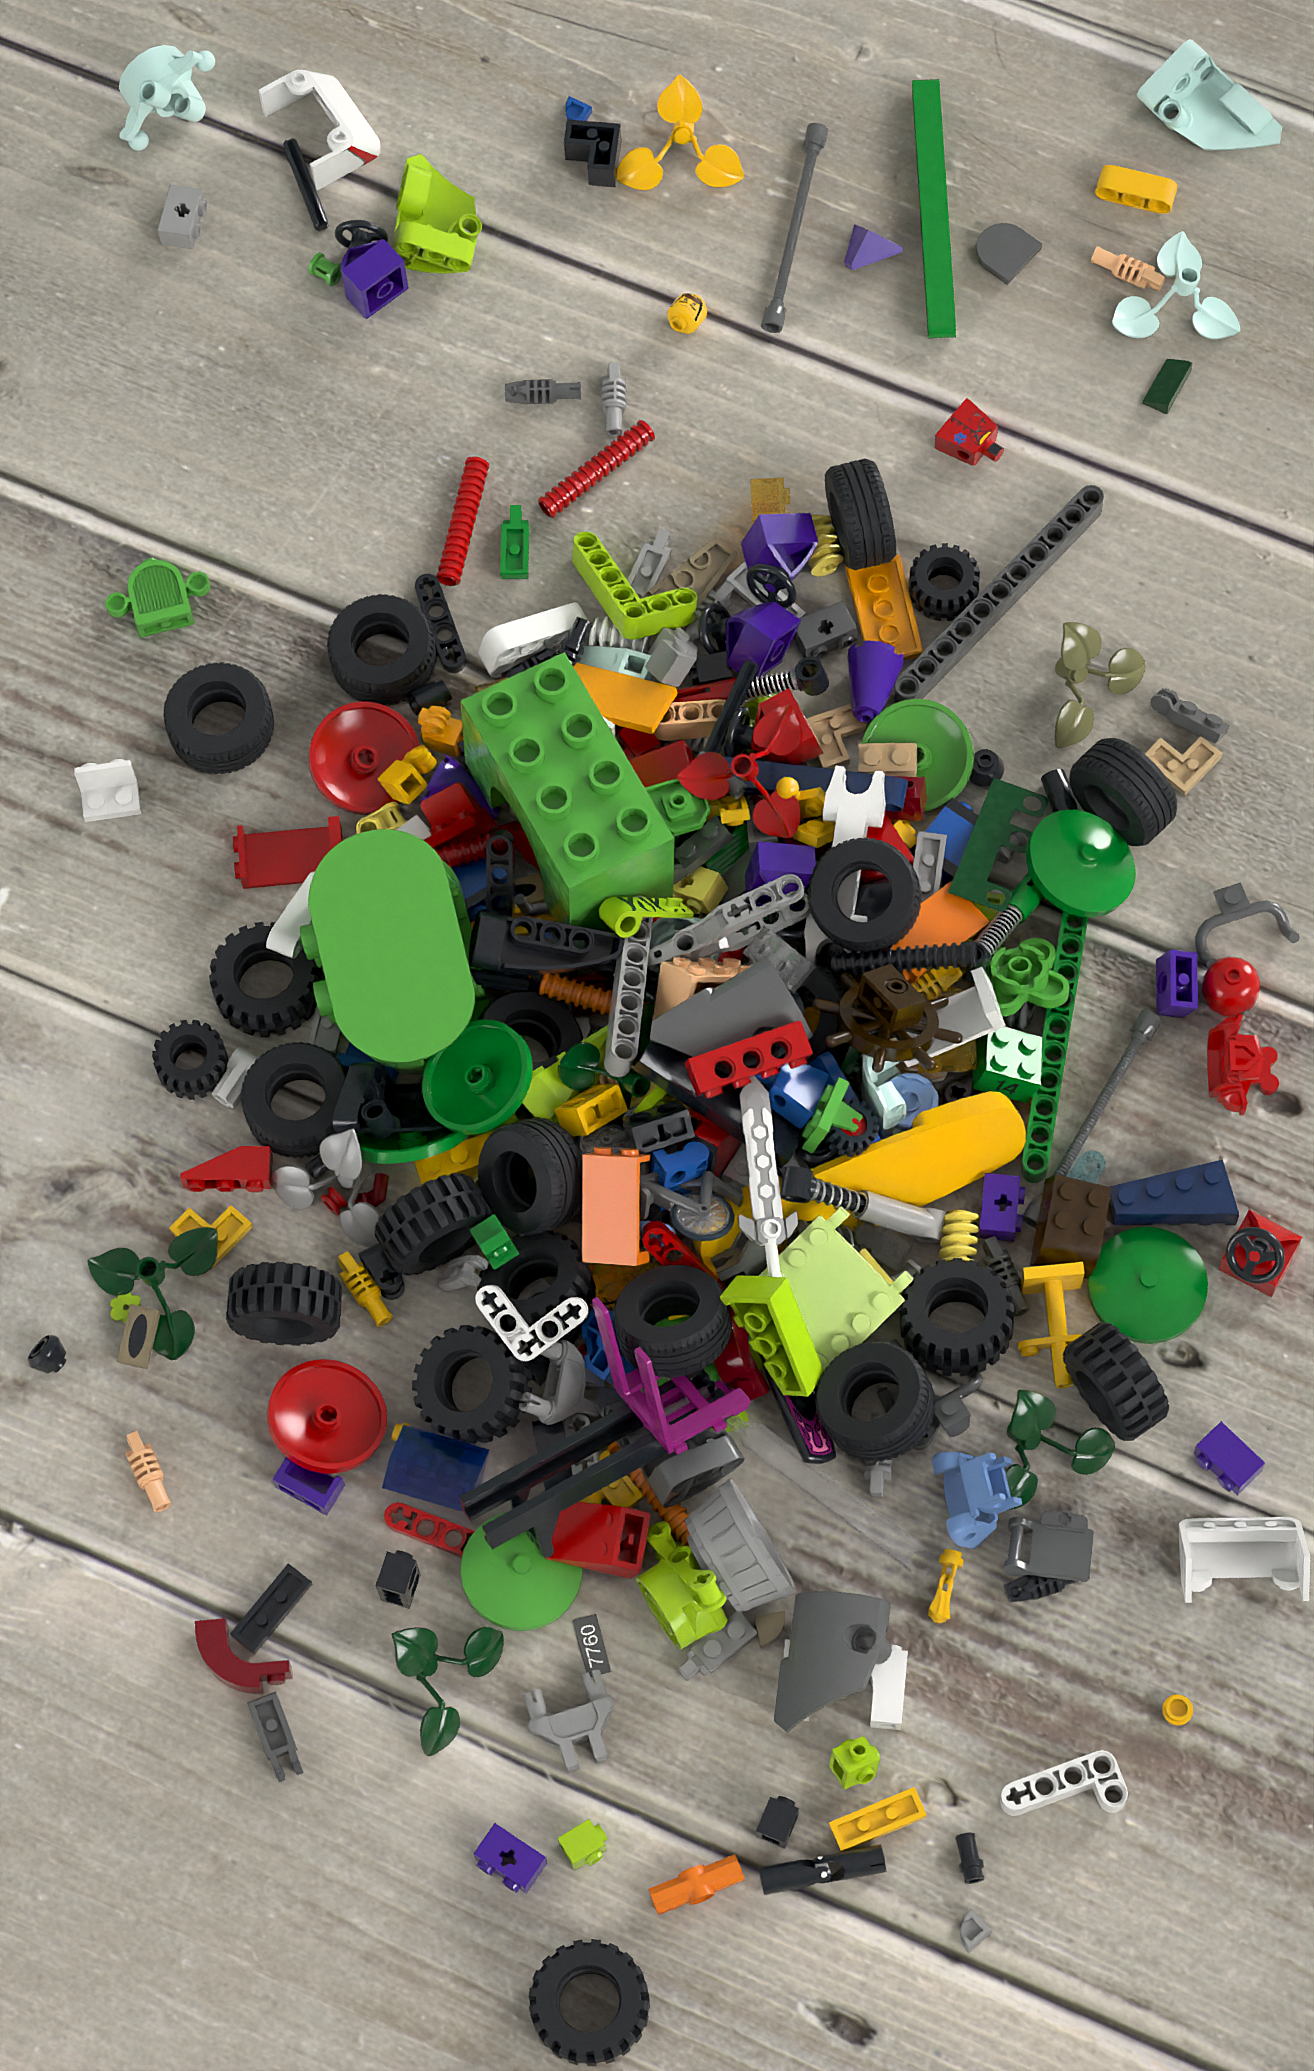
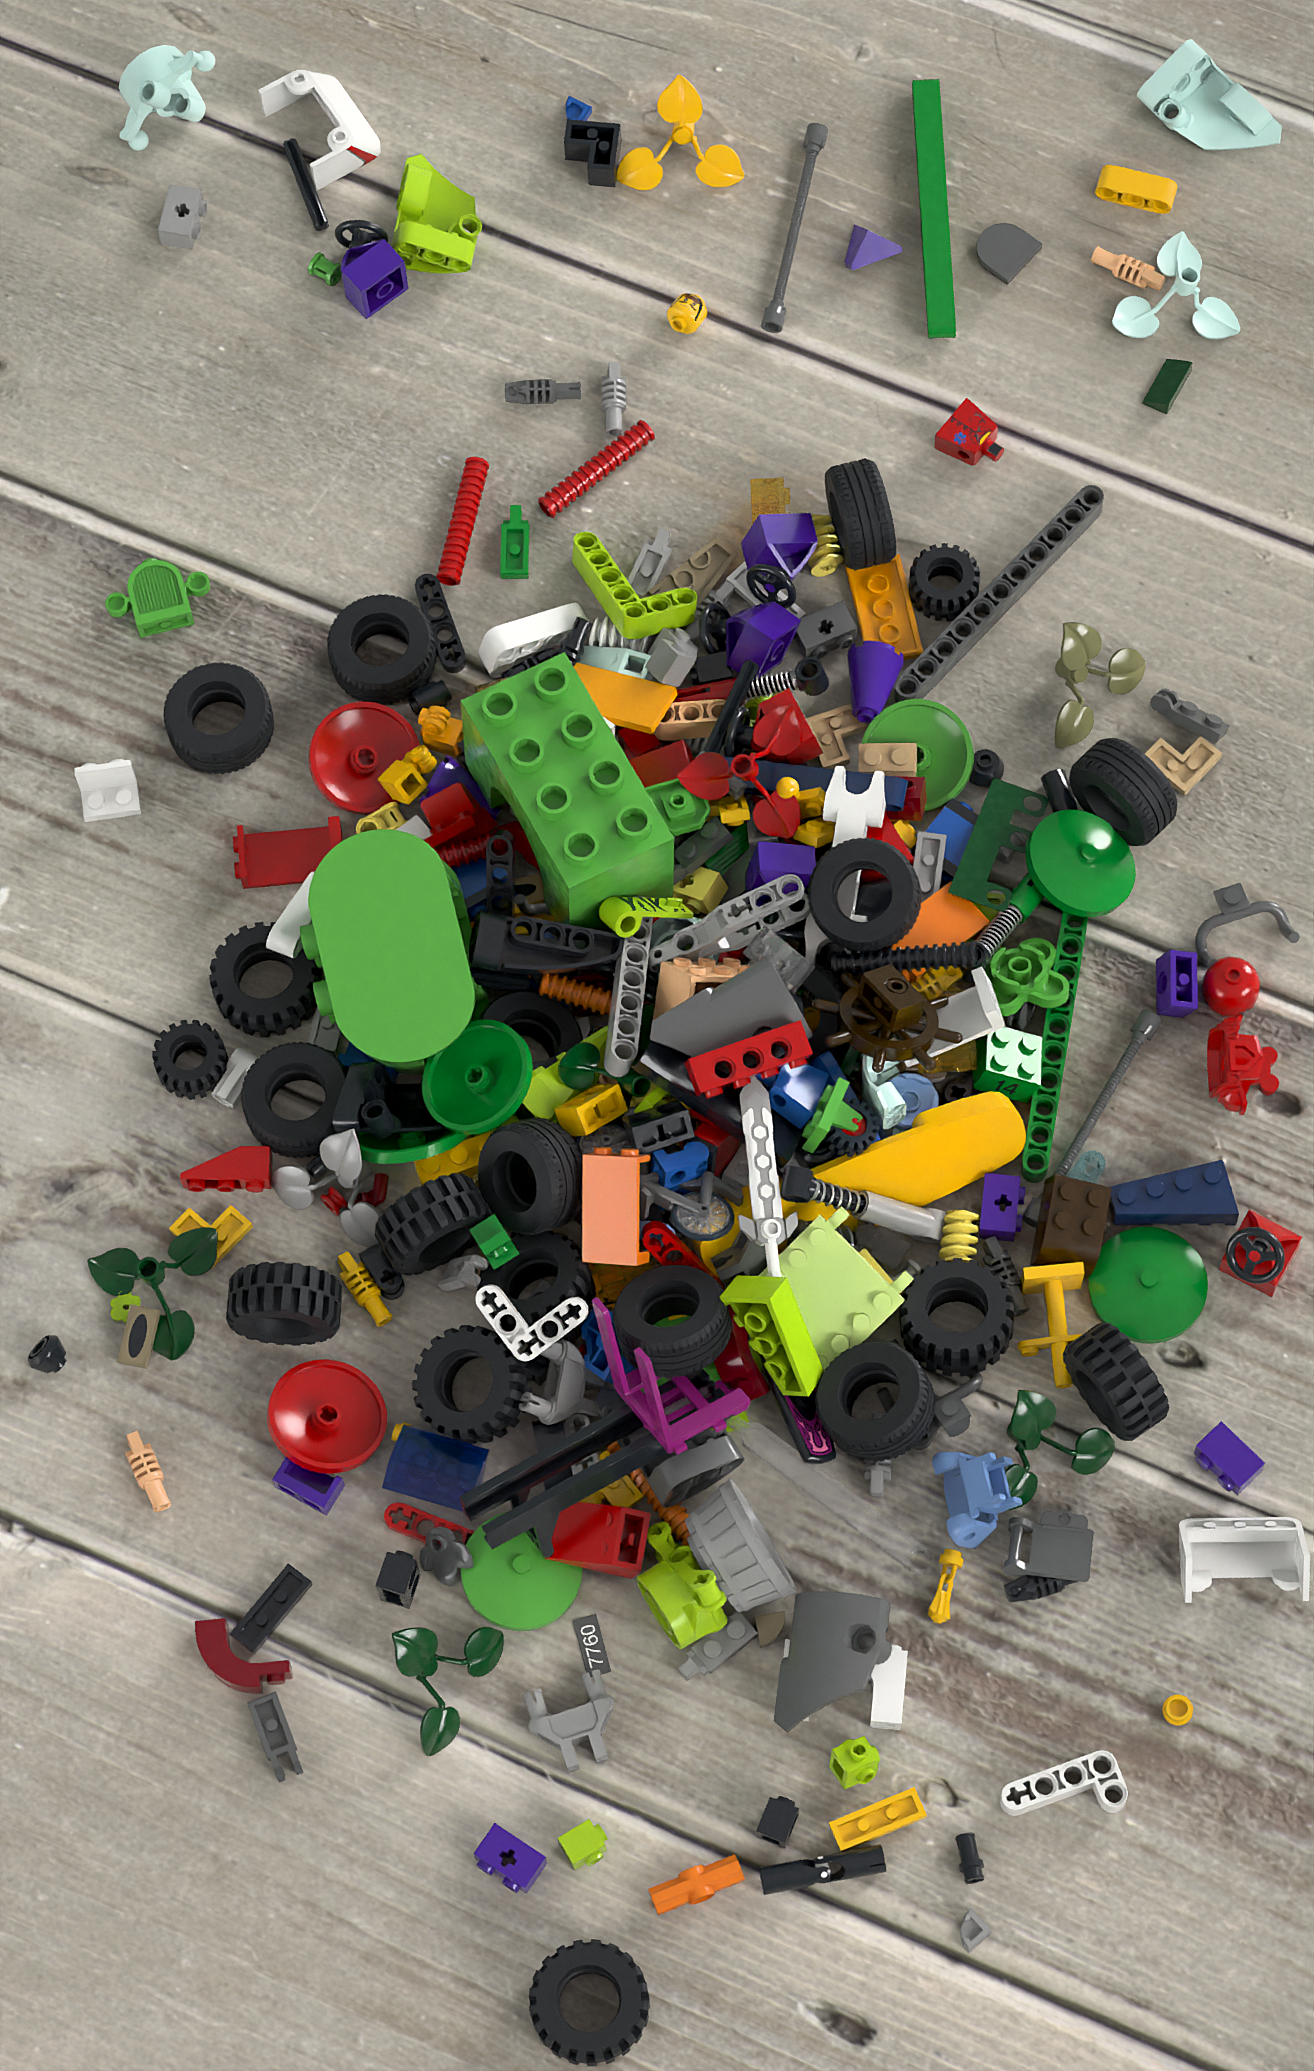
none -> dark grey plate [419,1527,474,1586]

